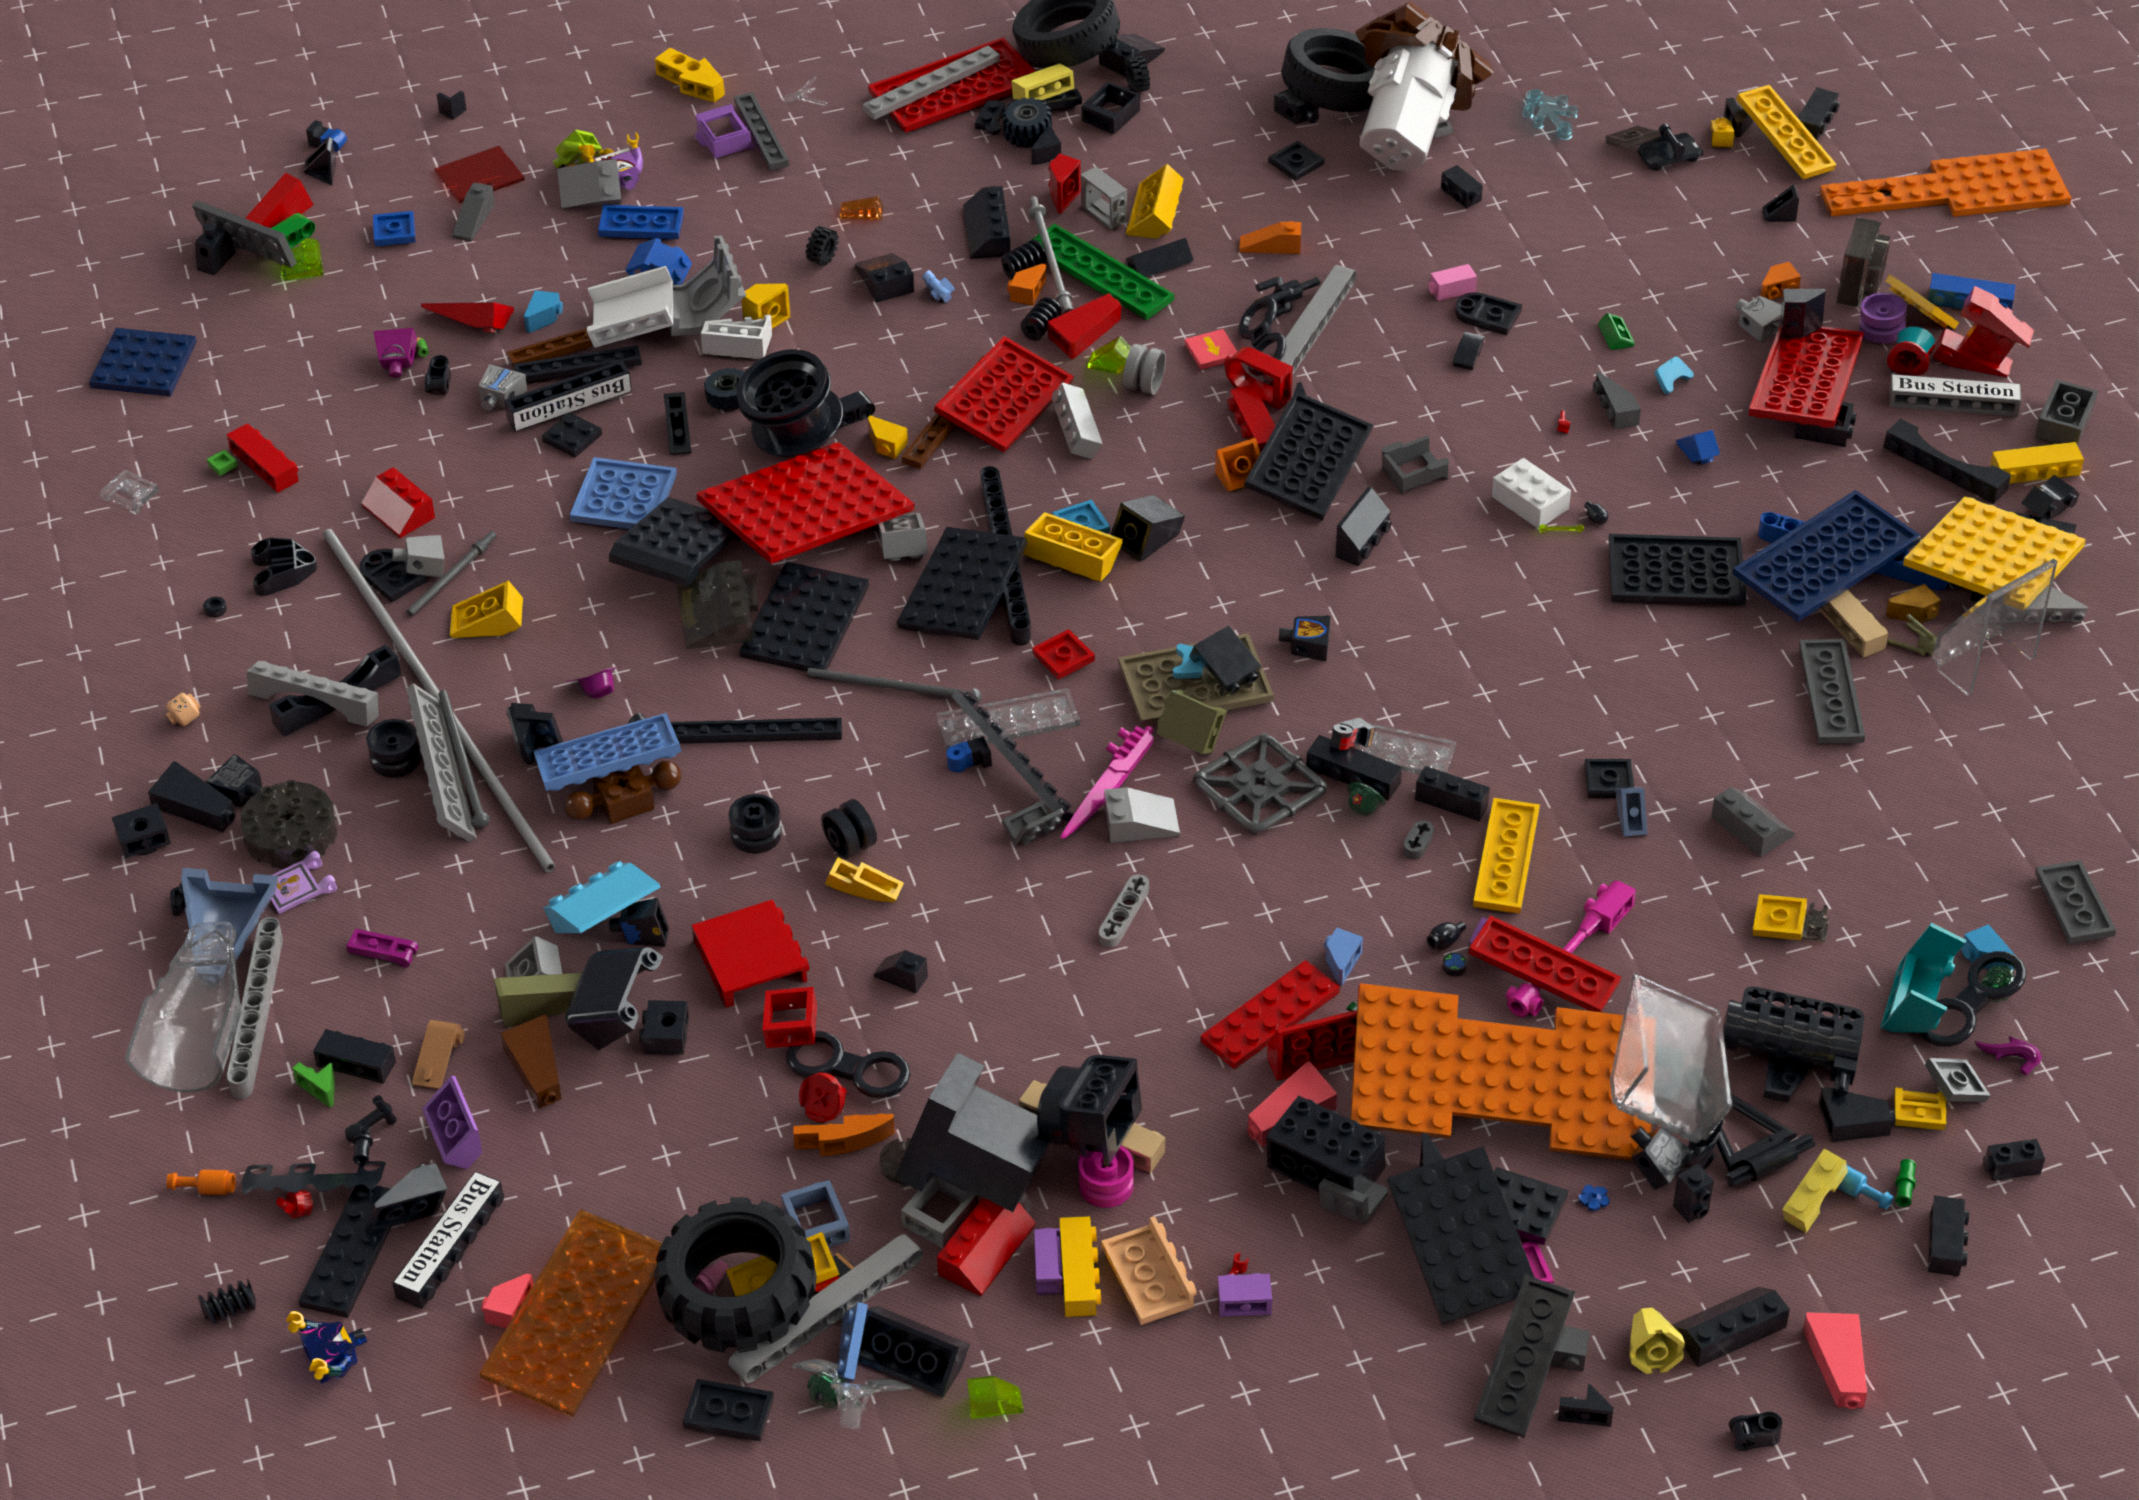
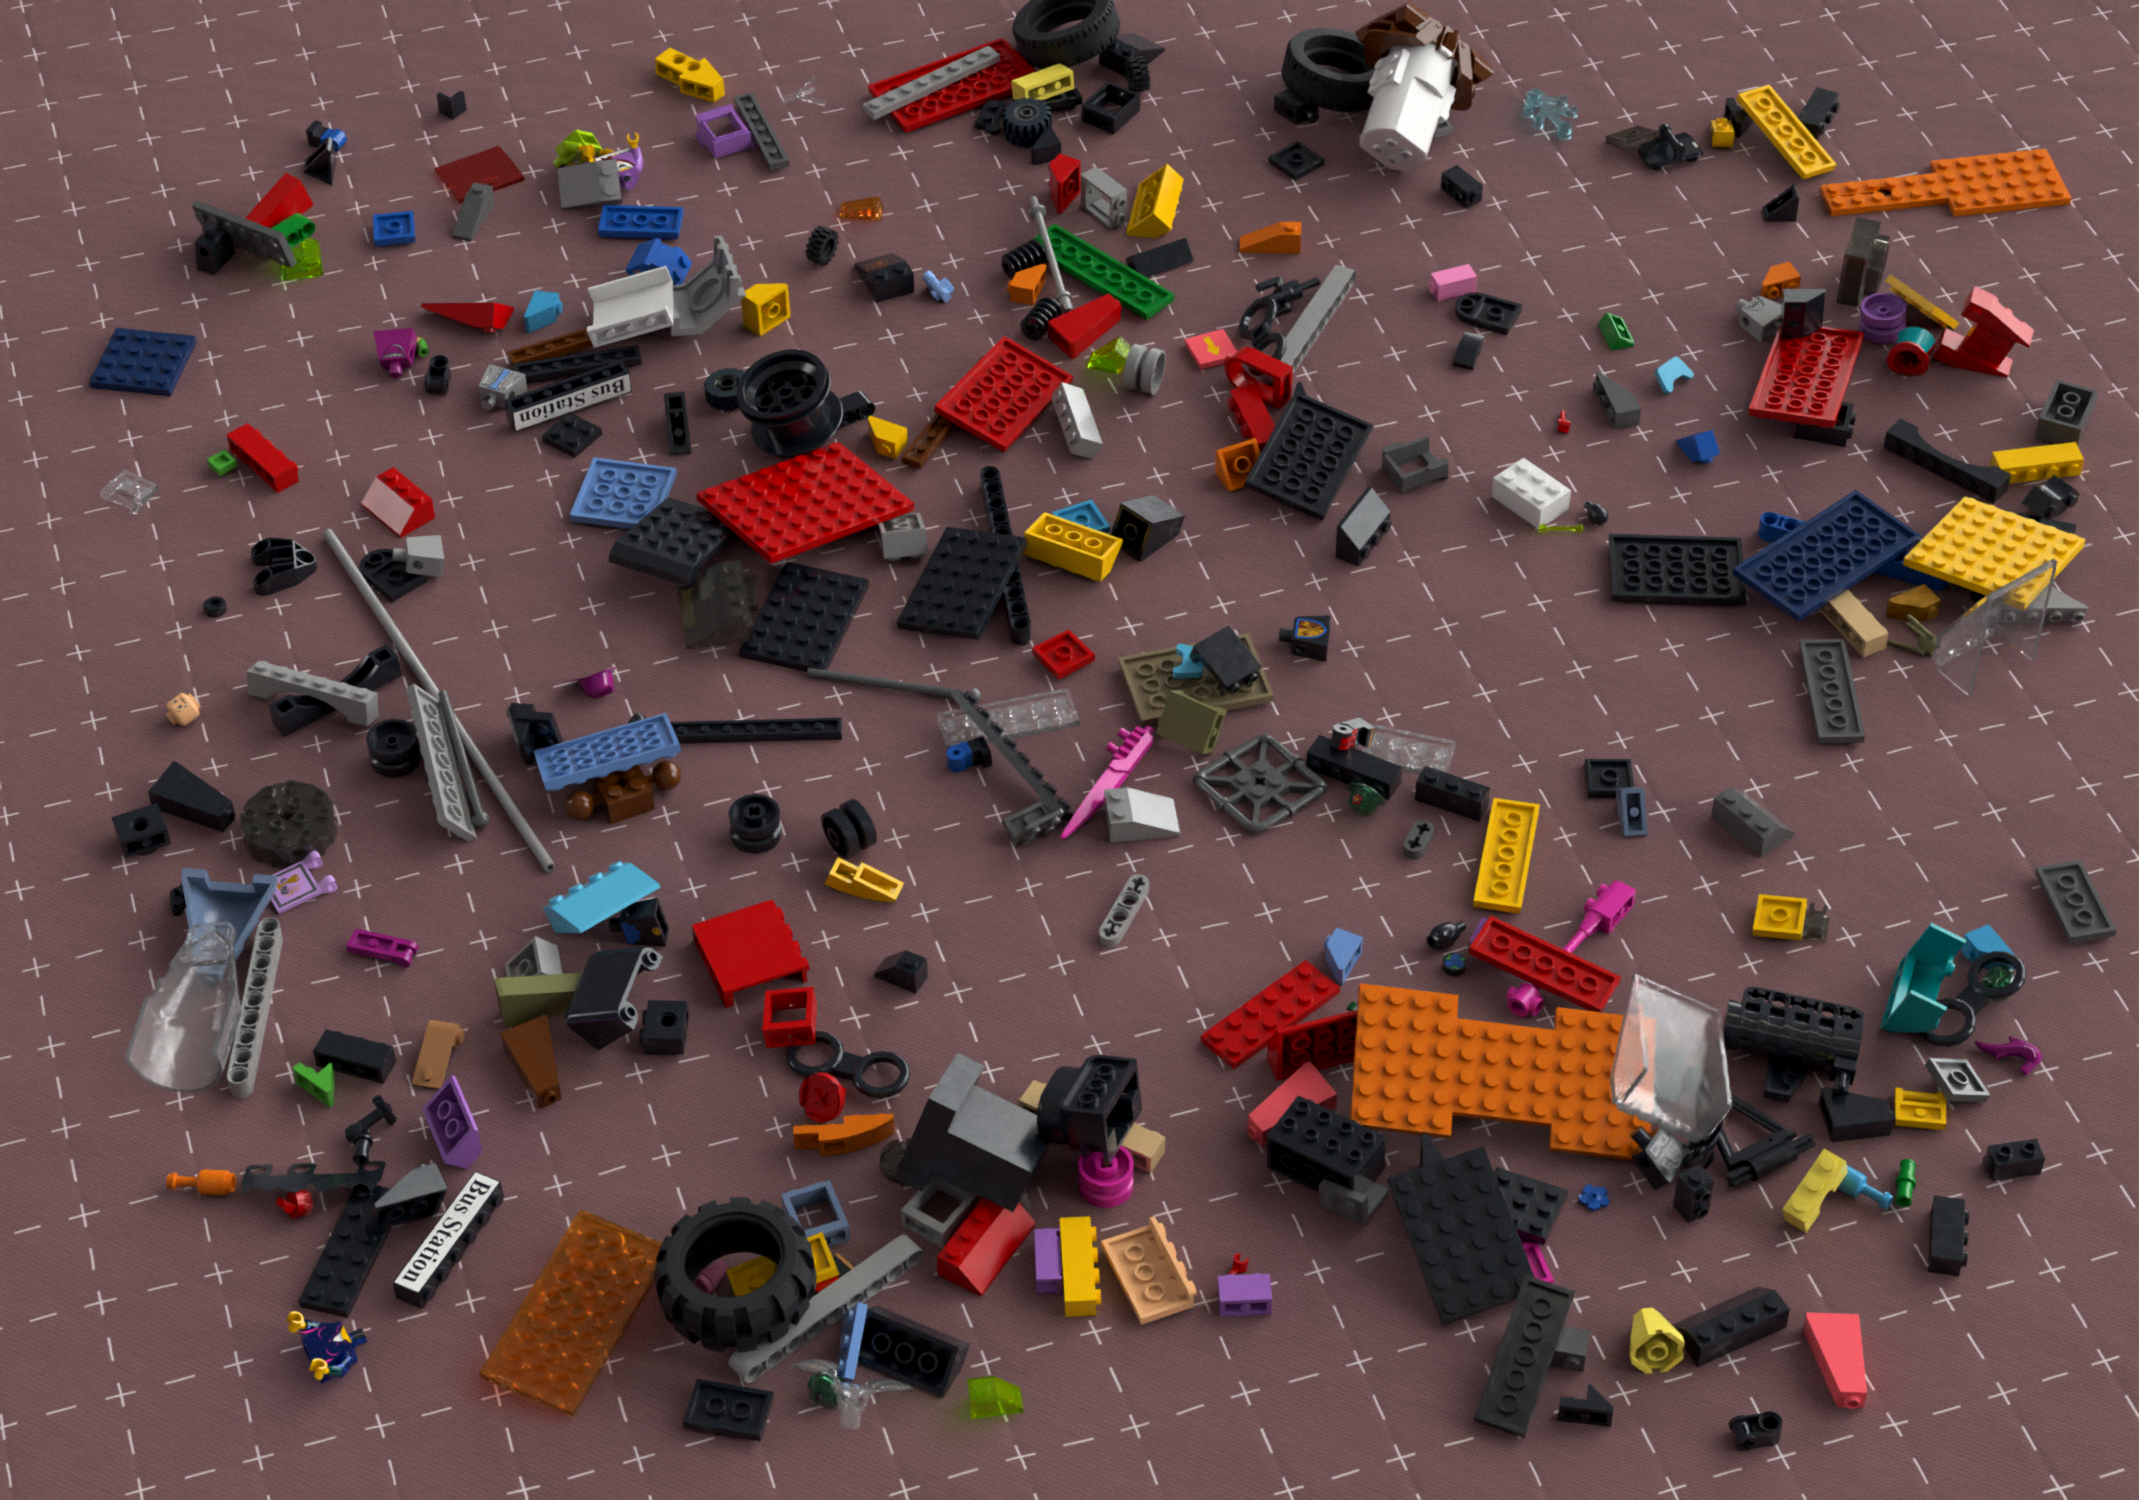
black piece [197,1277,256,1325] -> none
torso [206,754,266,807] -> none
dark grey bar [406,531,497,617] -> none
yellow slope [450,580,523,638] -> none
coral slope [481,1274,534,1331] -> none
white wedge [701,315,772,359] -> none
black slope [963,186,1011,259] -> none
brick [1889,374,2021,417] -> none
blue brick [1928,273,2016,310] -> none

